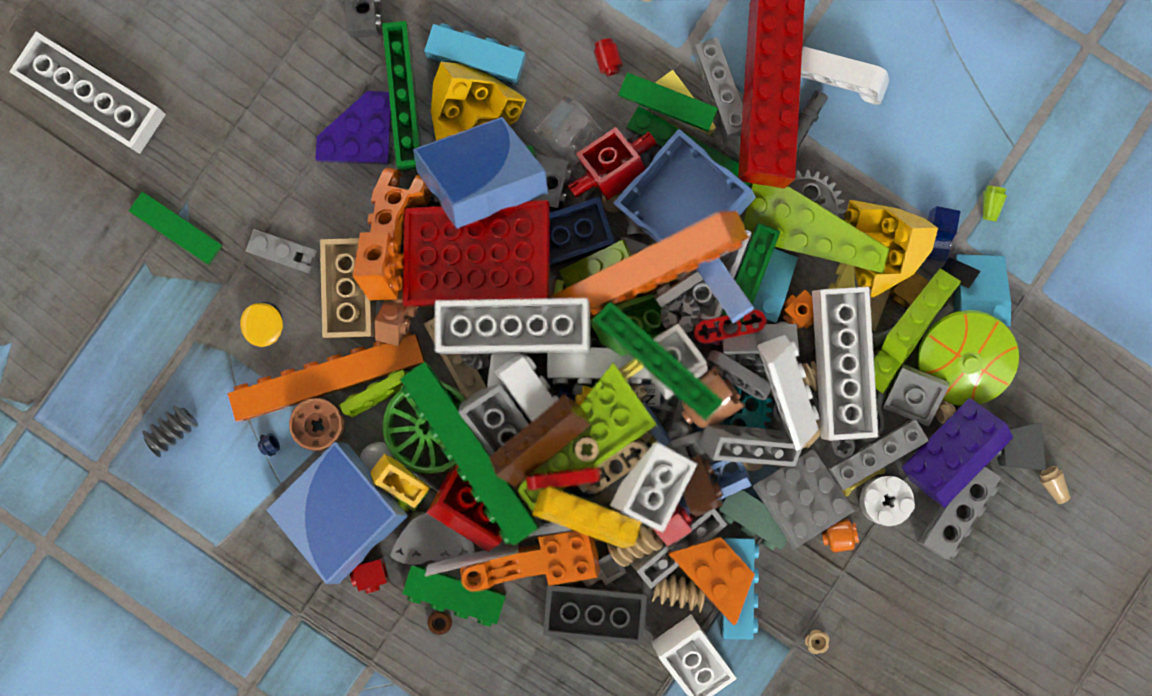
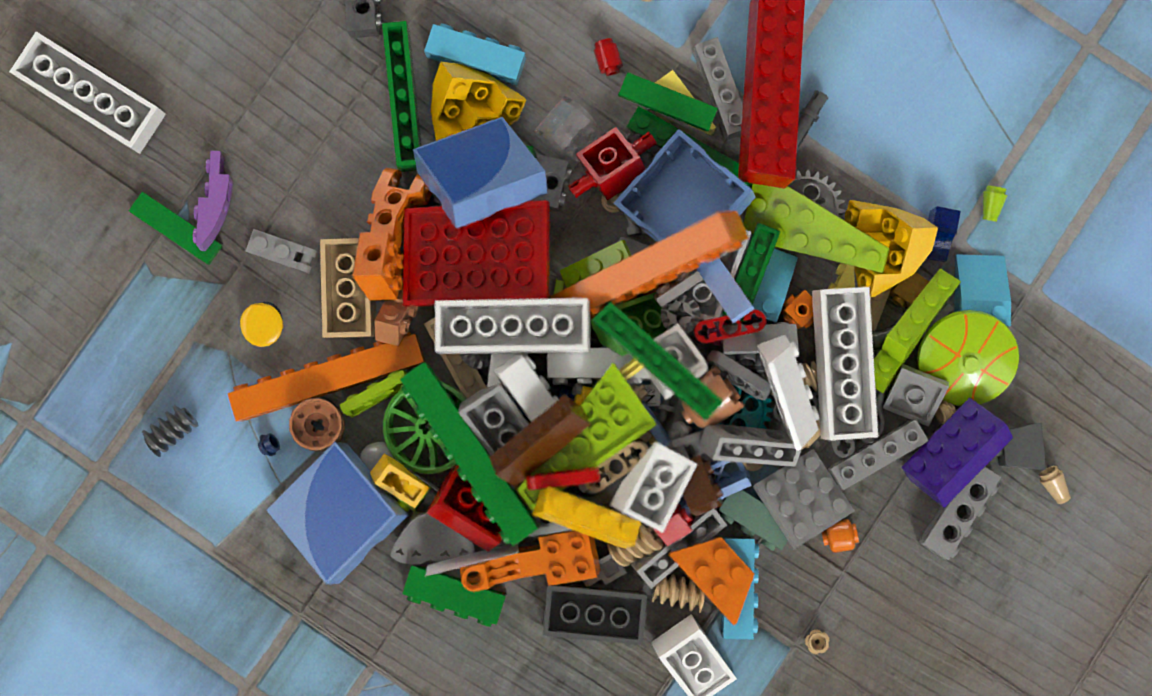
dark purple plate [315,91,391,165] -> none
red brick [350,557,390,594] -> none
reddish brown plate [427,610,452,635] -> none
dark blue brick [549,197,615,269] -> none
tan bush [575,437,598,461] -> none
white beam [801,47,889,105] -> none
light yellow hinge [841,467,886,496] -> none
white brick [859,476,915,526] -> none
black sticker [942,257,981,288] -> none
none -> medium lavender slope [193,151,233,251]

